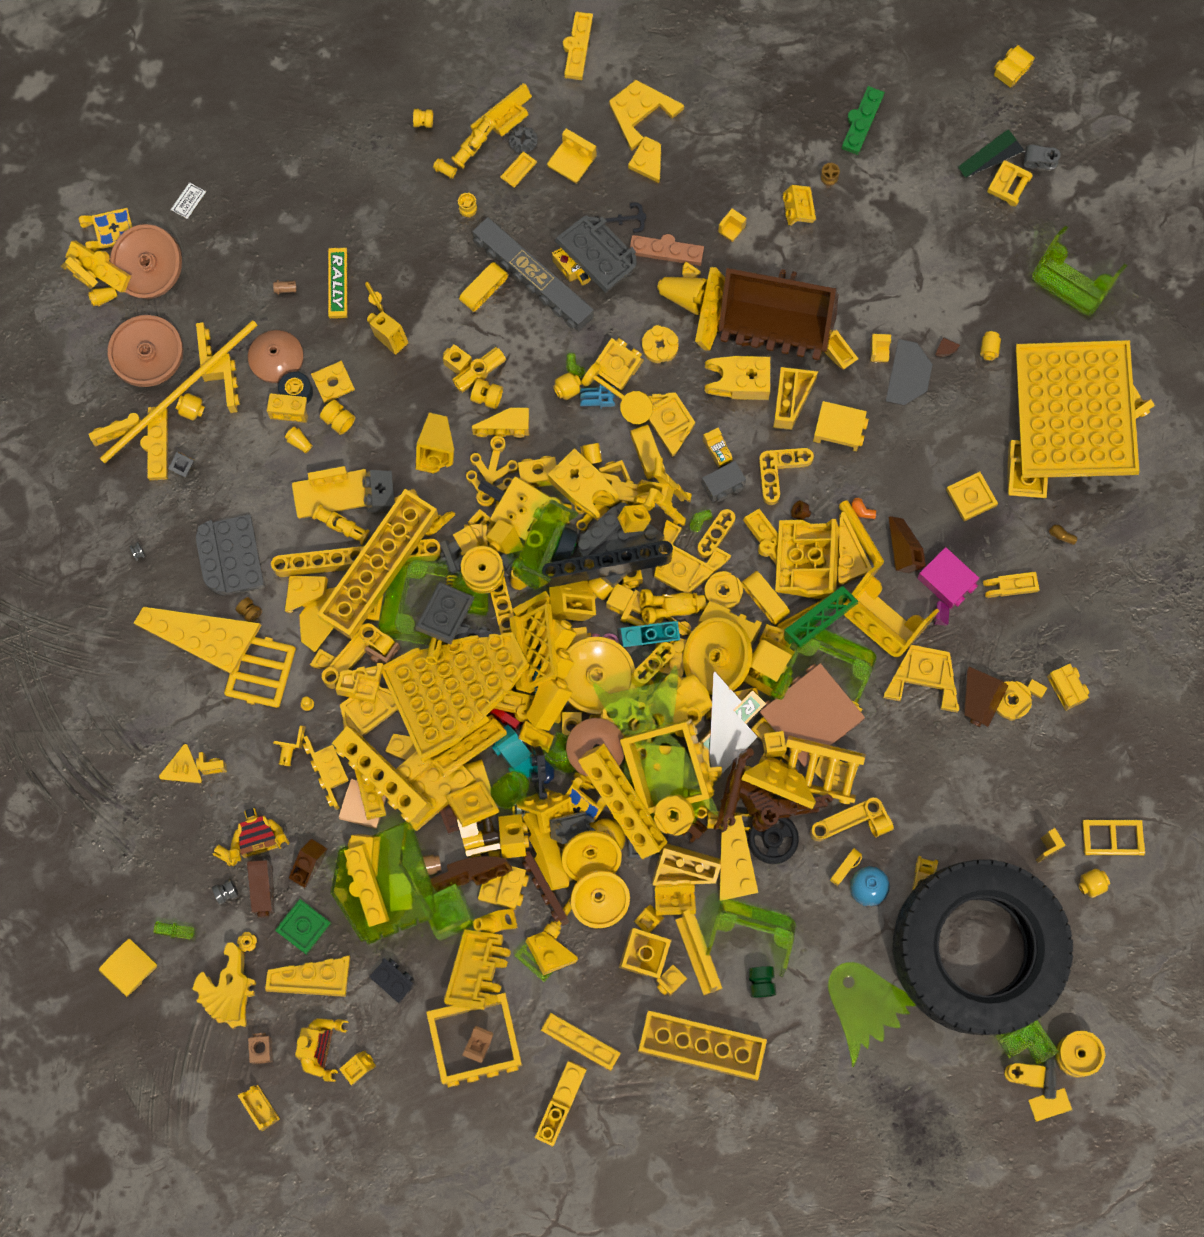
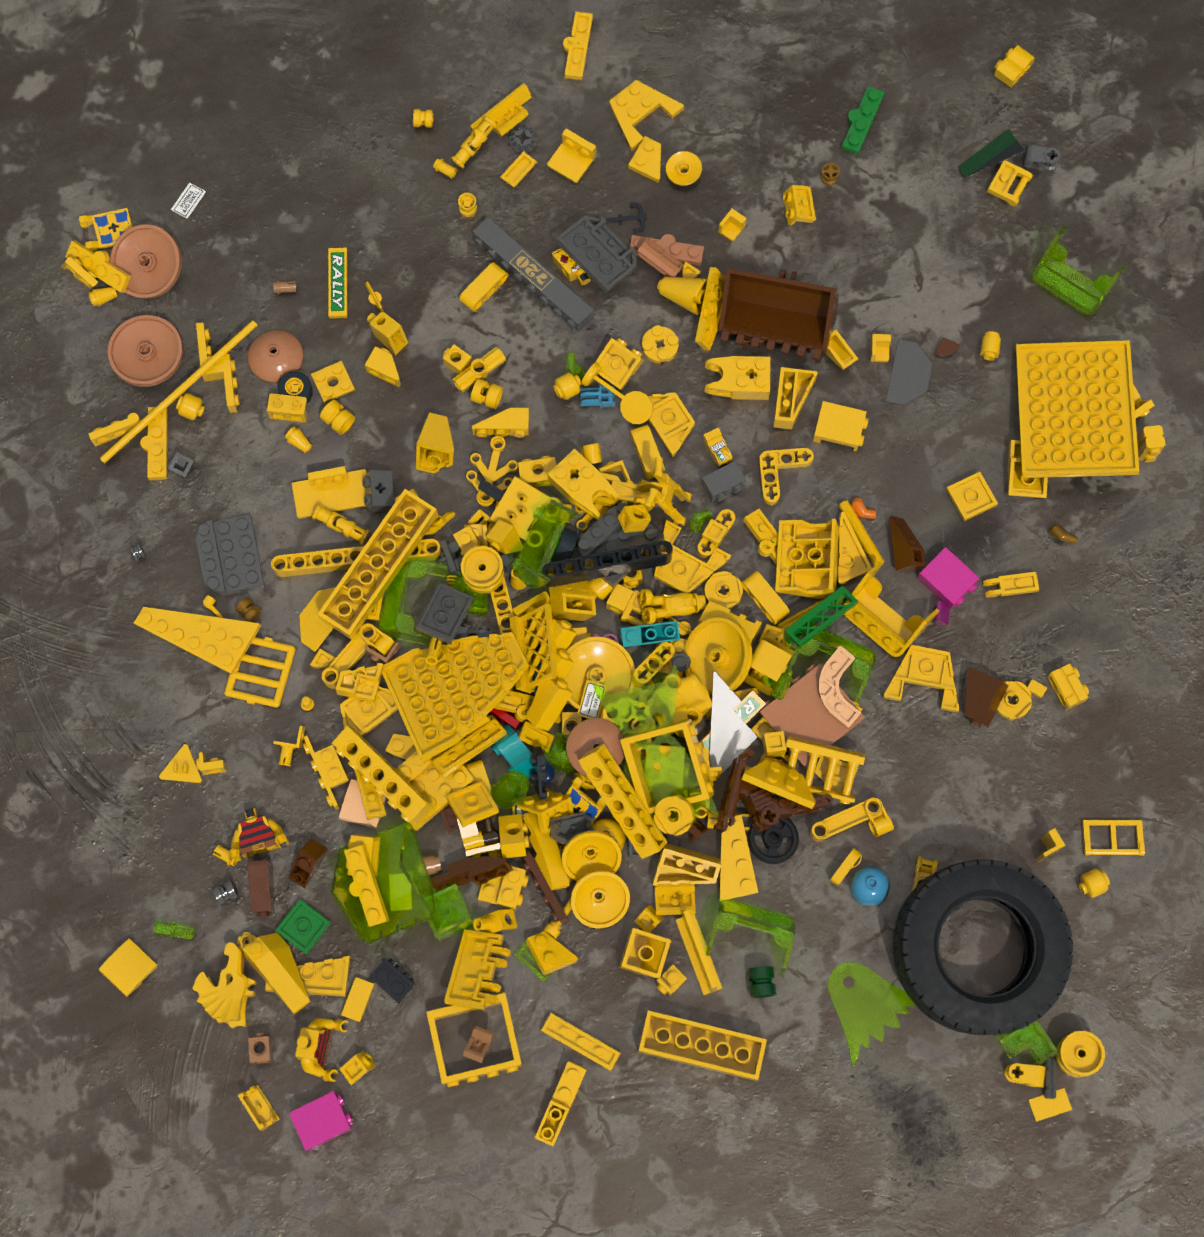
yellow wing [285,576,328,613] -> none
reddish brown tile [791,500,811,520] -> none
none -> yellow hand [203,595,224,618]
none -> yellow wedge [242,933,310,1015]
none -> dark pink brick [289,1091,354,1151]
none -> yellow tile [341,977,375,1022]
none -> yellow slope [365,347,401,387]
none -> sticker [577,680,607,719]
none -> nougat piece [636,237,683,277]
none -> yellow dish [666,151,702,186]
none -> dark grey plate [671,652,691,671]
none -> yellow plate [702,519,728,546]
none -> light nougat plate [819,646,861,729]
none -> yellow brick [1137,425,1166,462]

